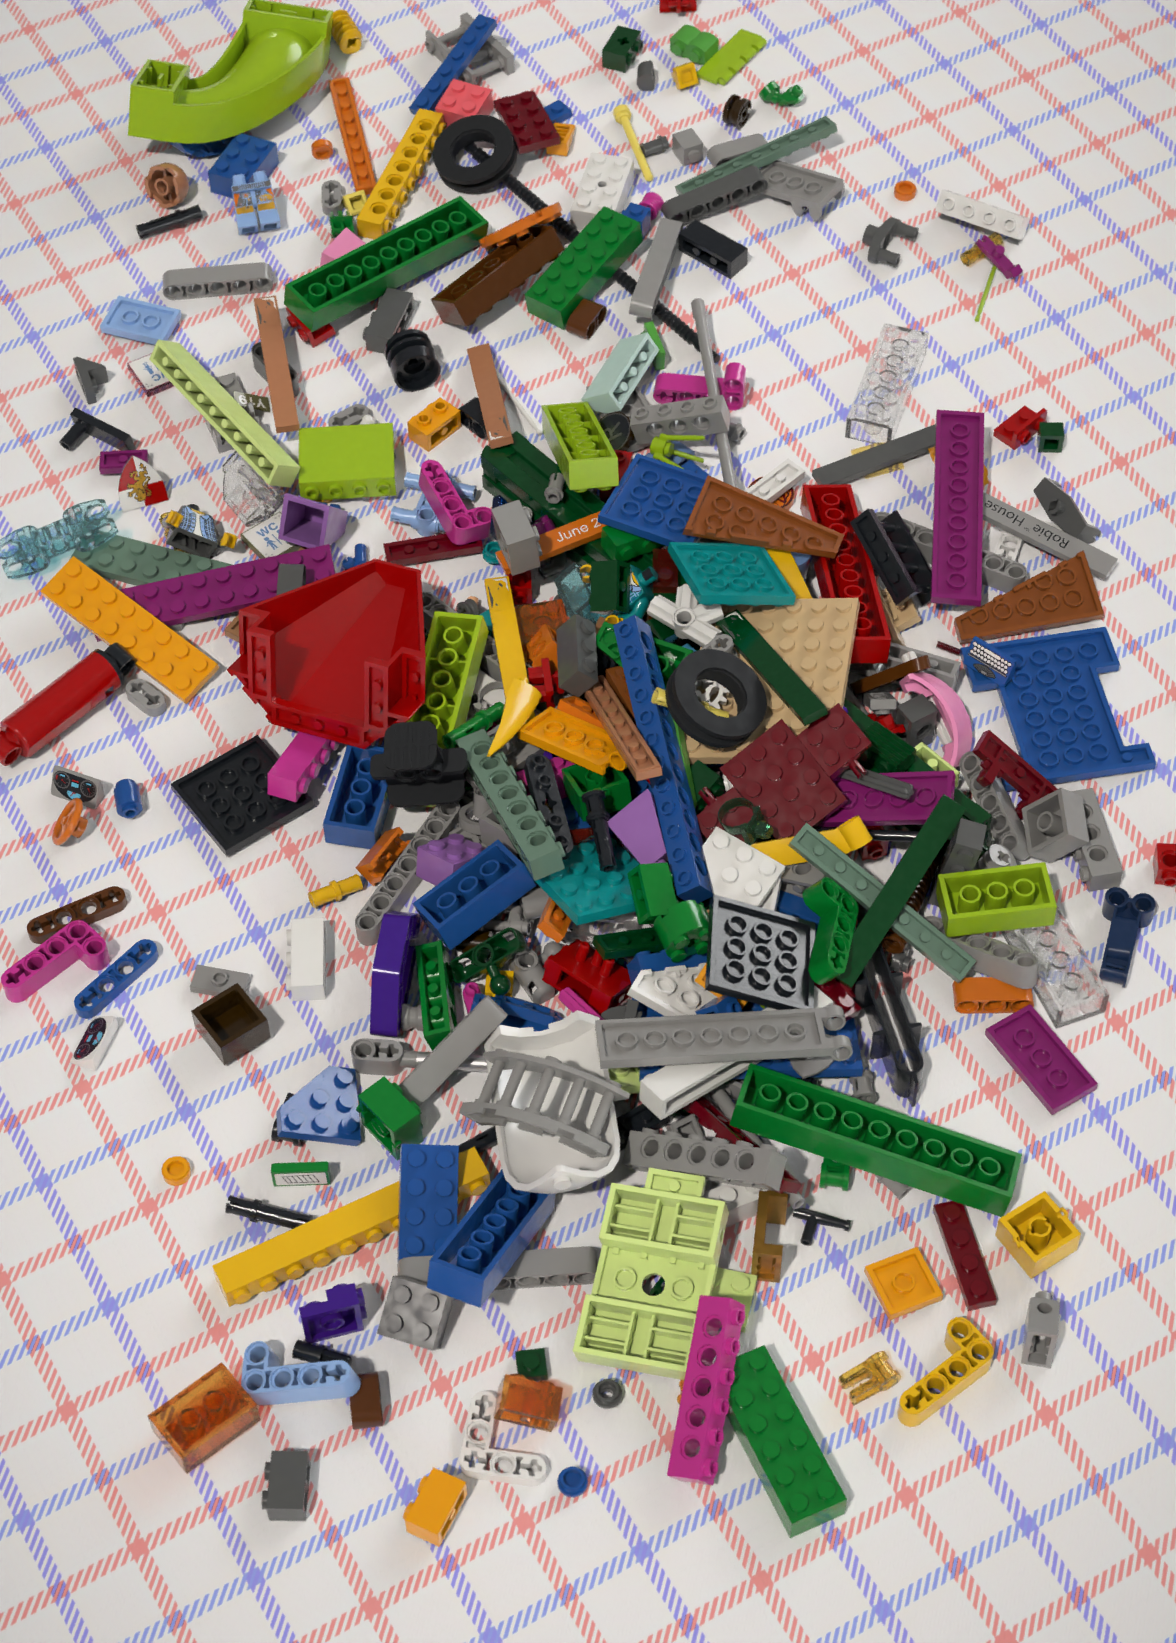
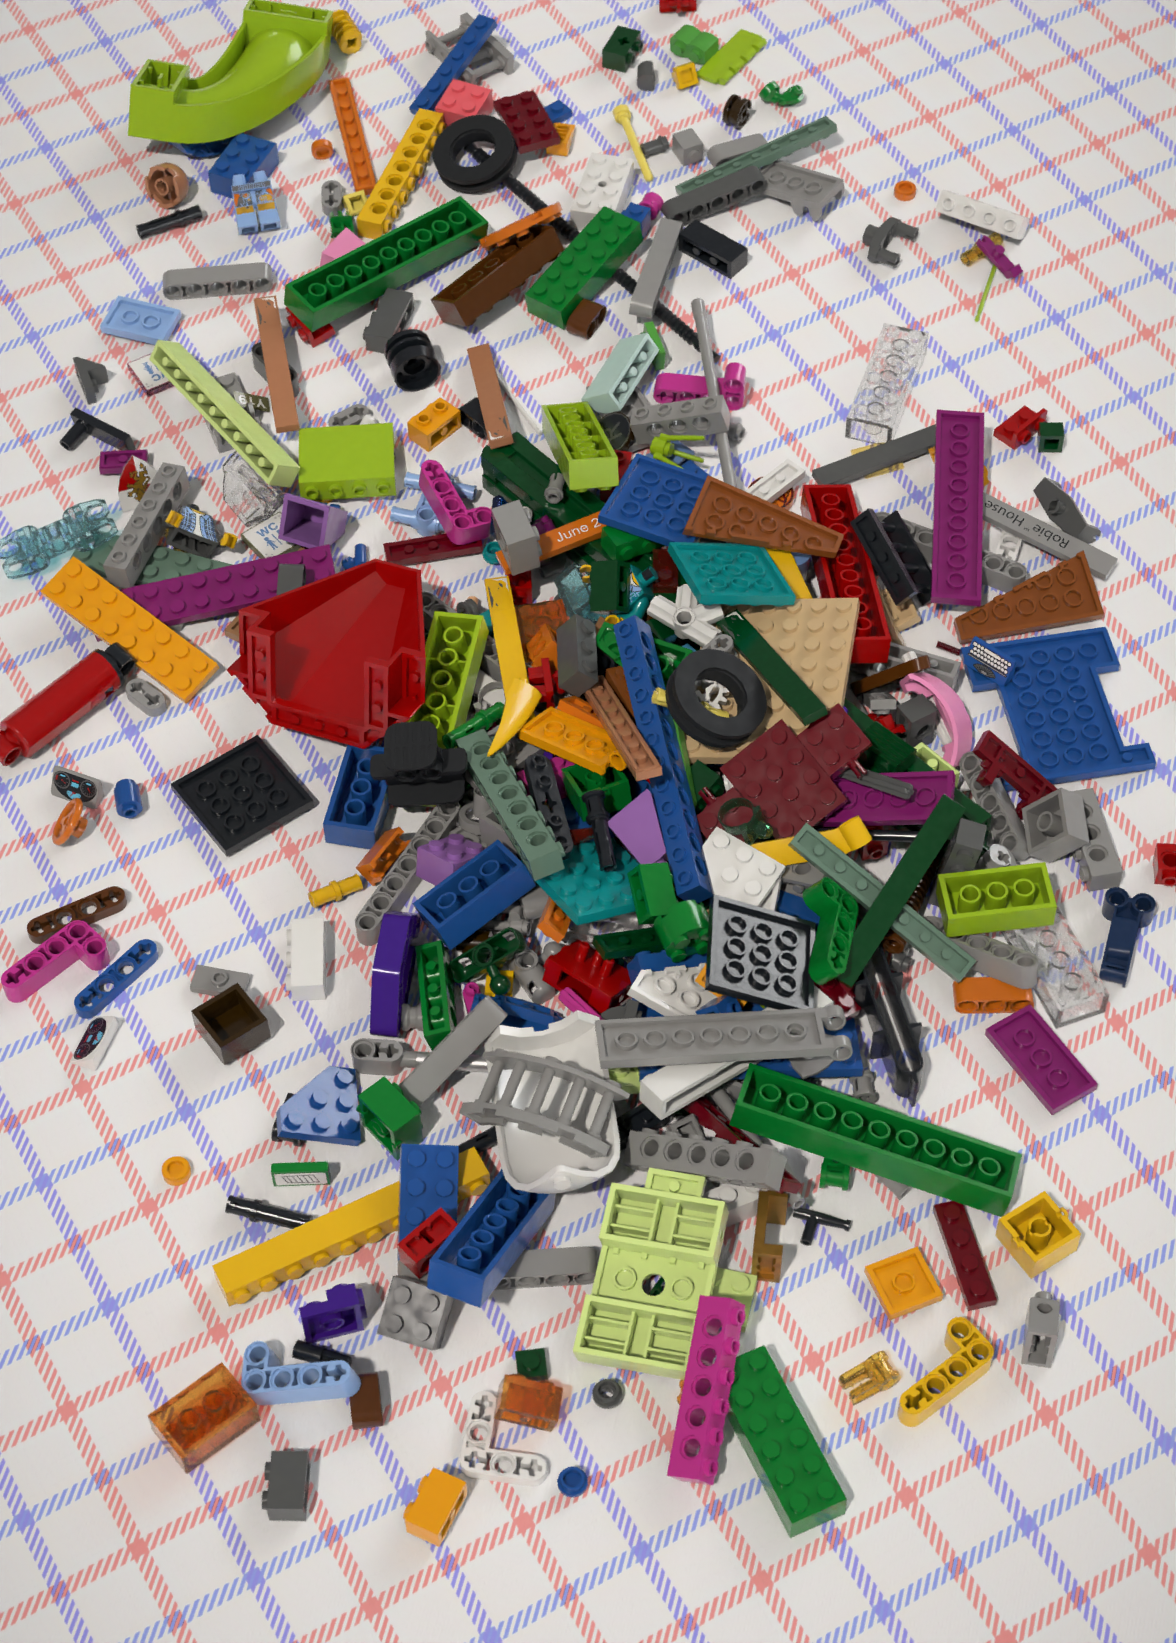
dark pink brick [267,732,340,802] -> none
none -> light grey brick [103,462,190,588]
none -> red brick [397,1207,458,1279]

